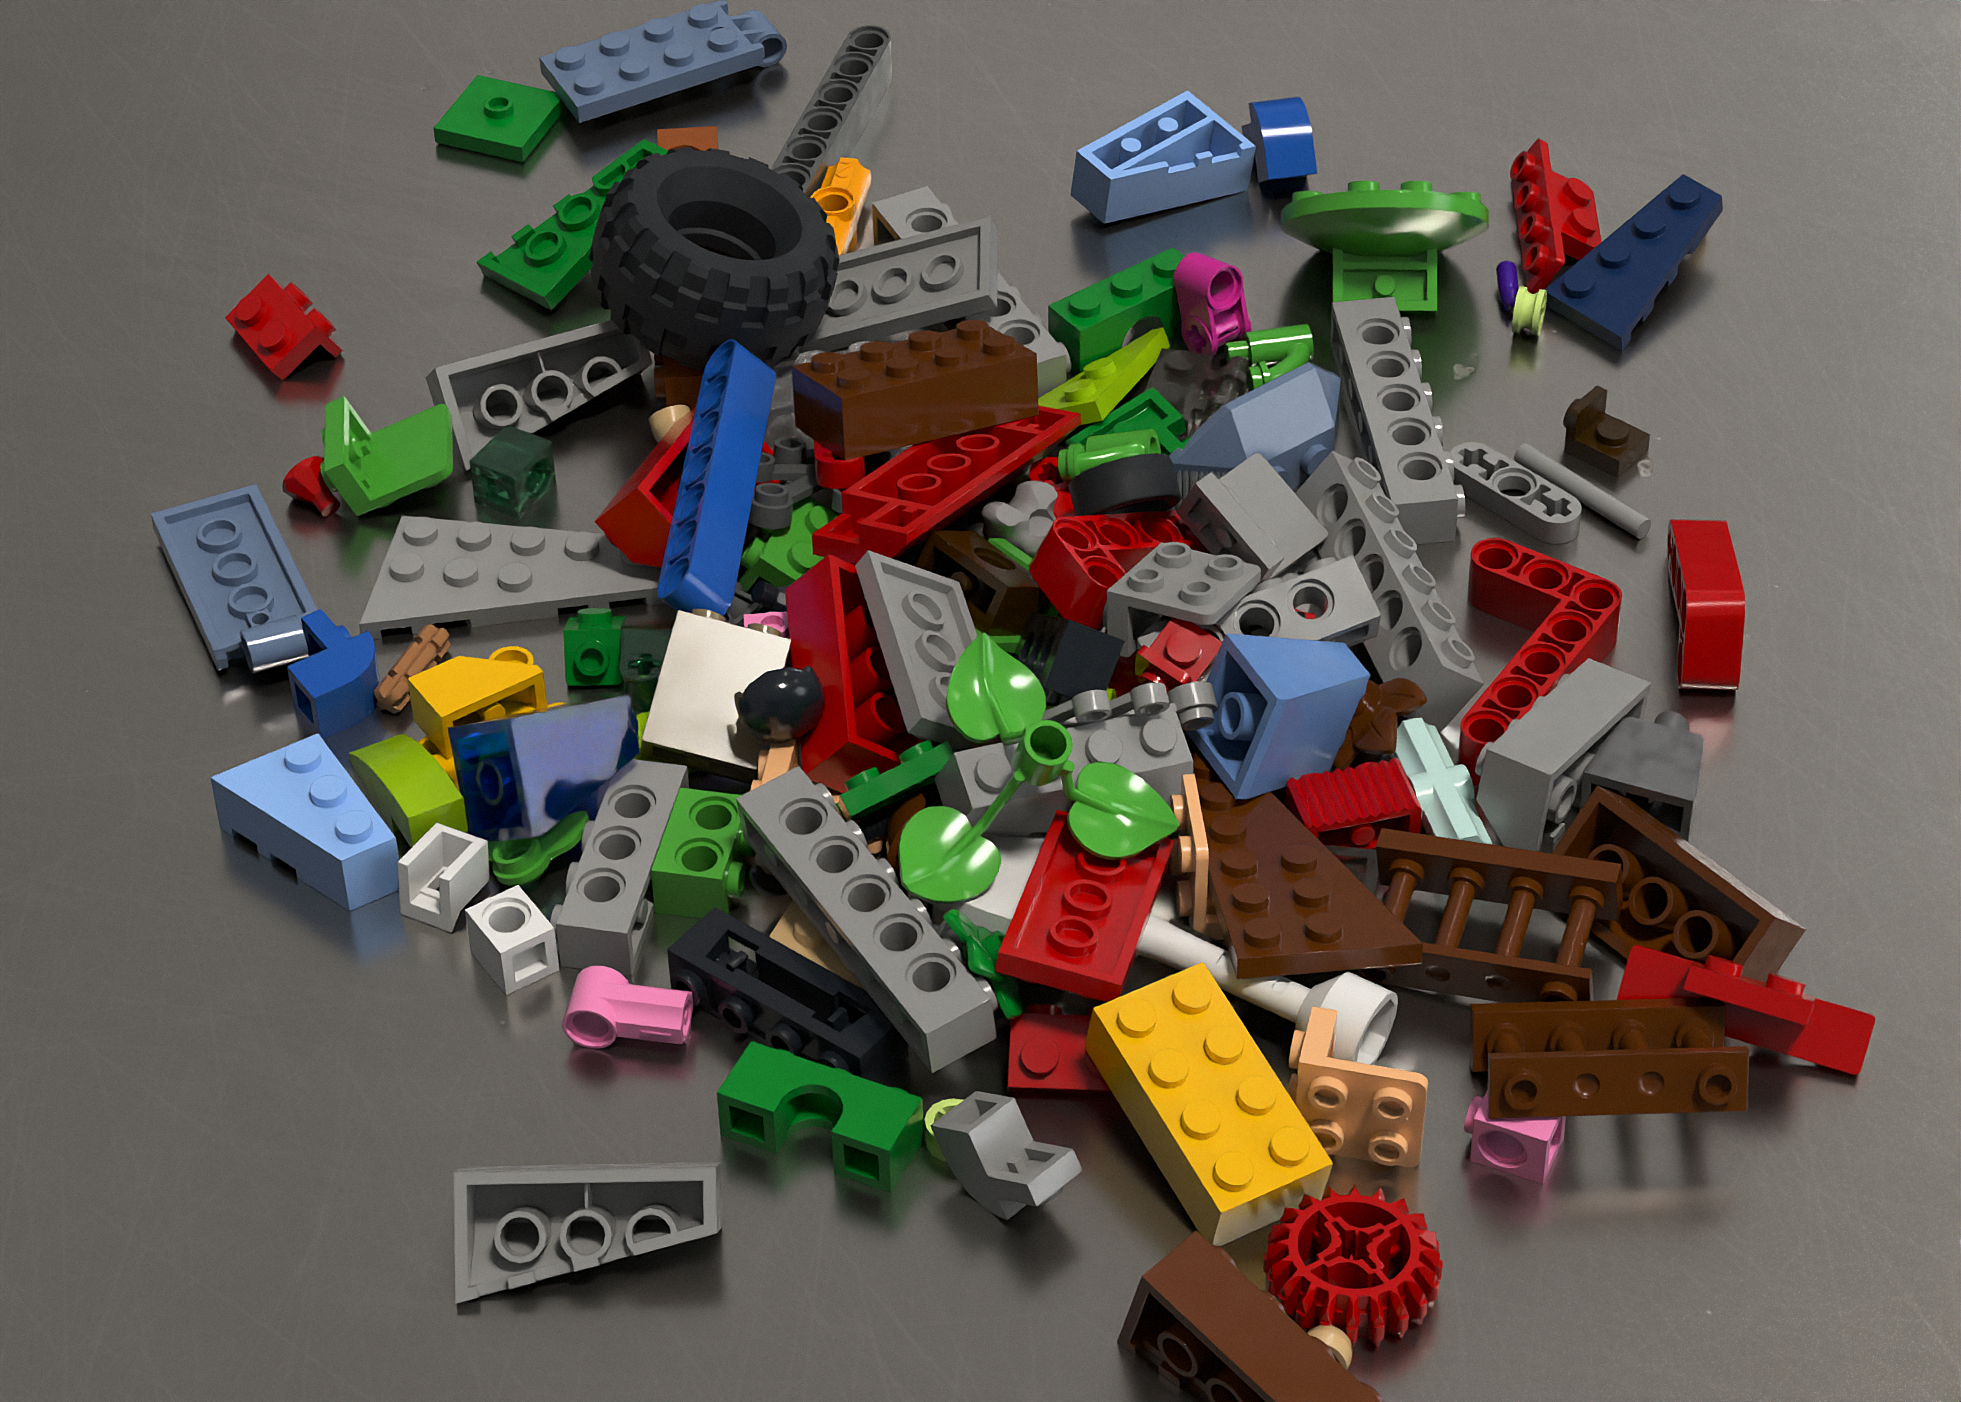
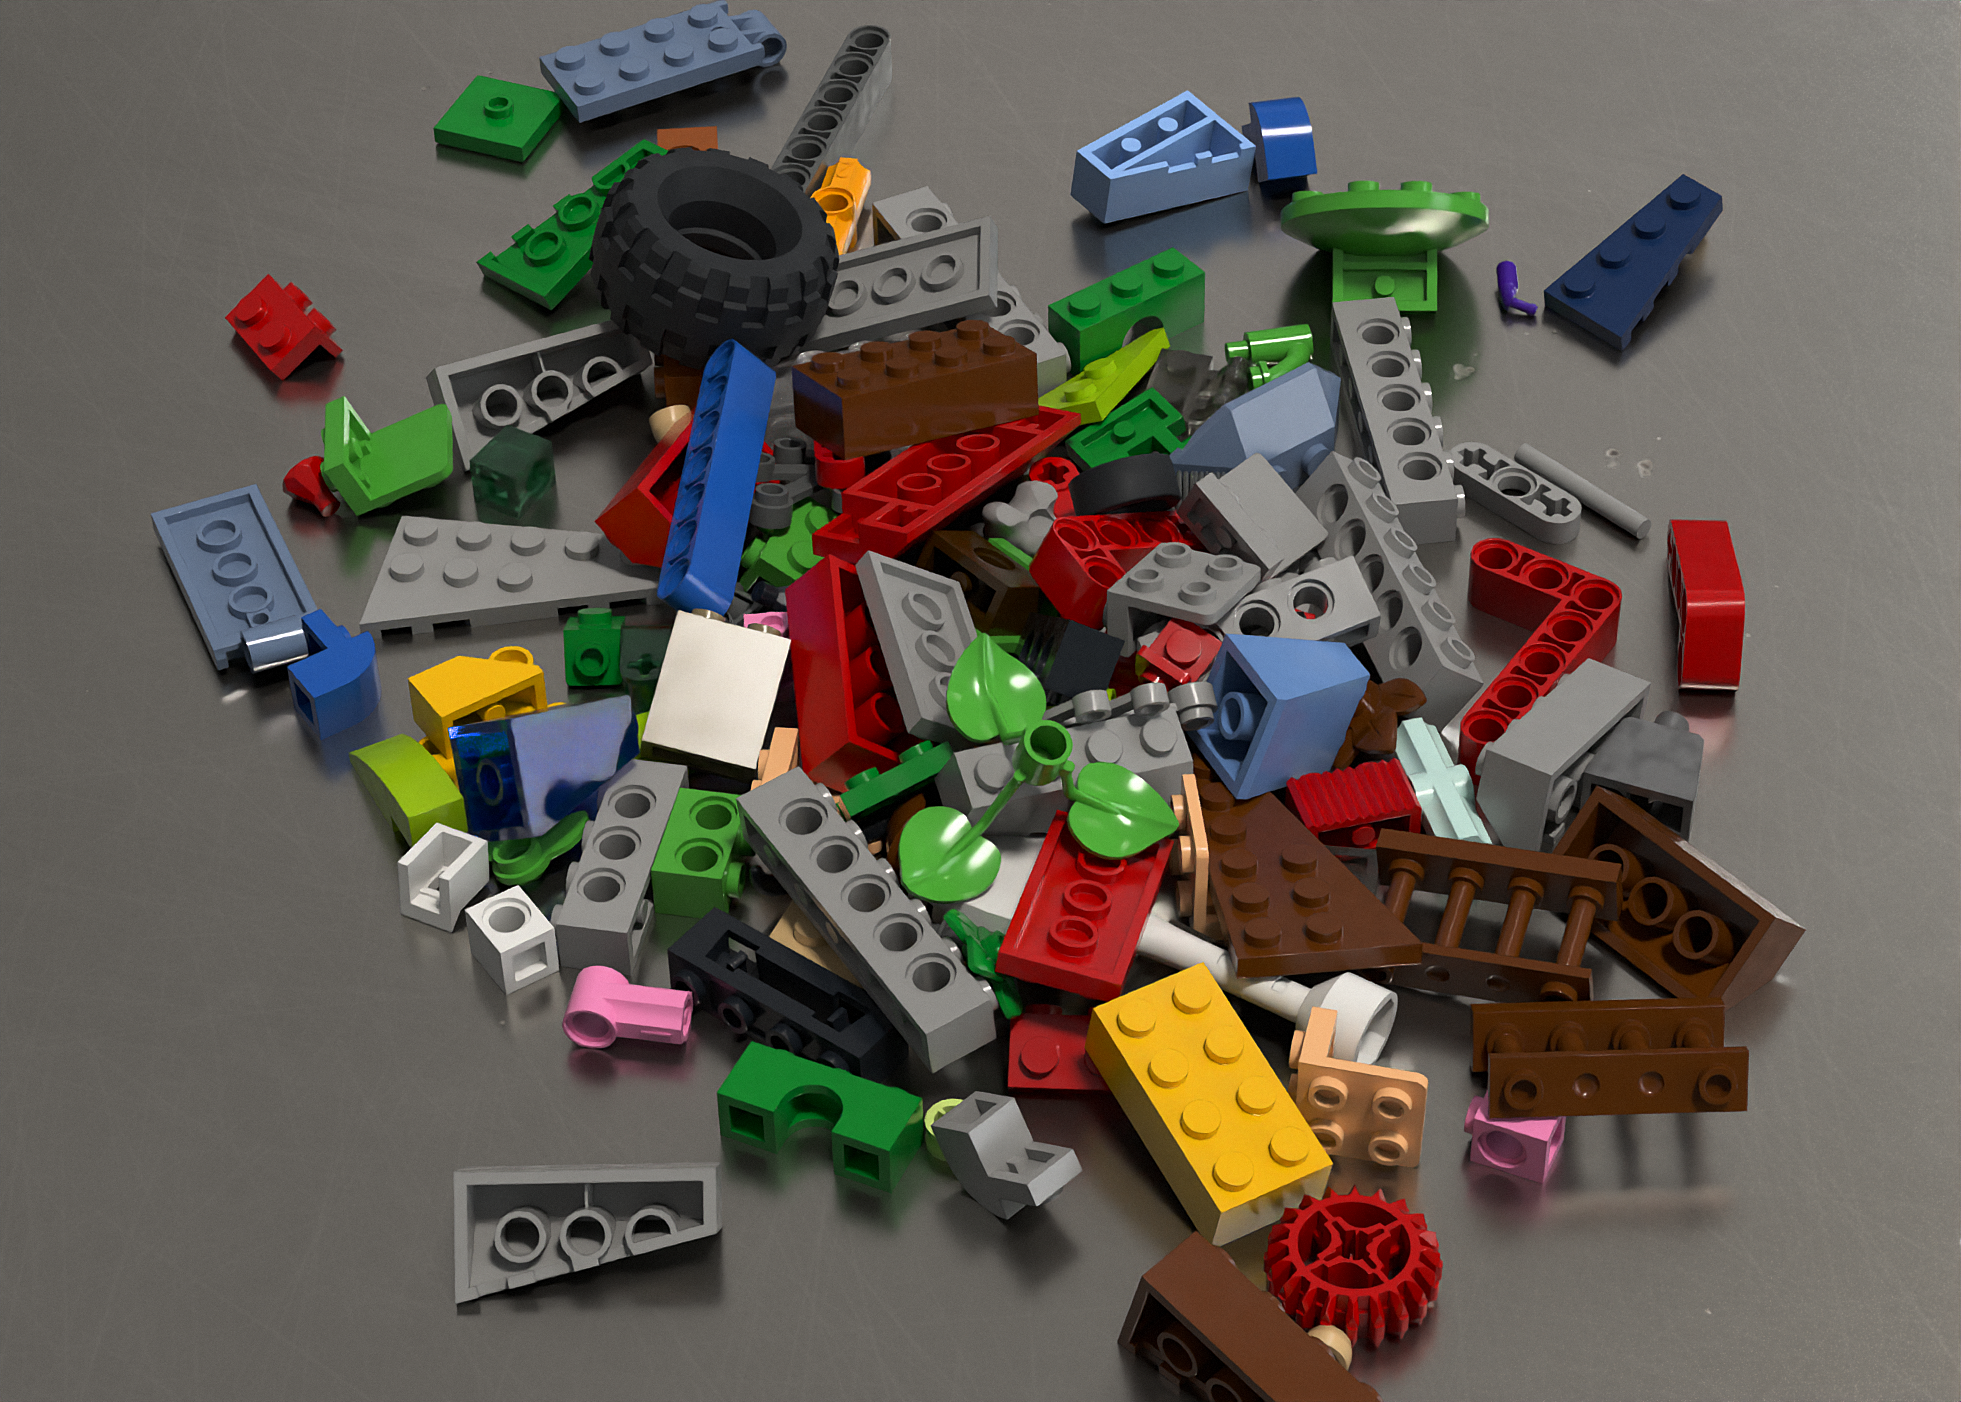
light blue wedge [210,733,399,911] -> none
medium nougat axle [374,624,450,714] -> none
black hair [734,666,825,743] -> none
bright green plant [1058,429,1161,482] -> none
dark pink piece [1174,252,1252,360] -> none
red bracket [1510,138,1601,294] -> none
yellowish green bush [1512,286,1547,336] -> none
dark brown bracket [1563,385,1650,478] -> none
red bracket [1617,945,1876,1075] -> none

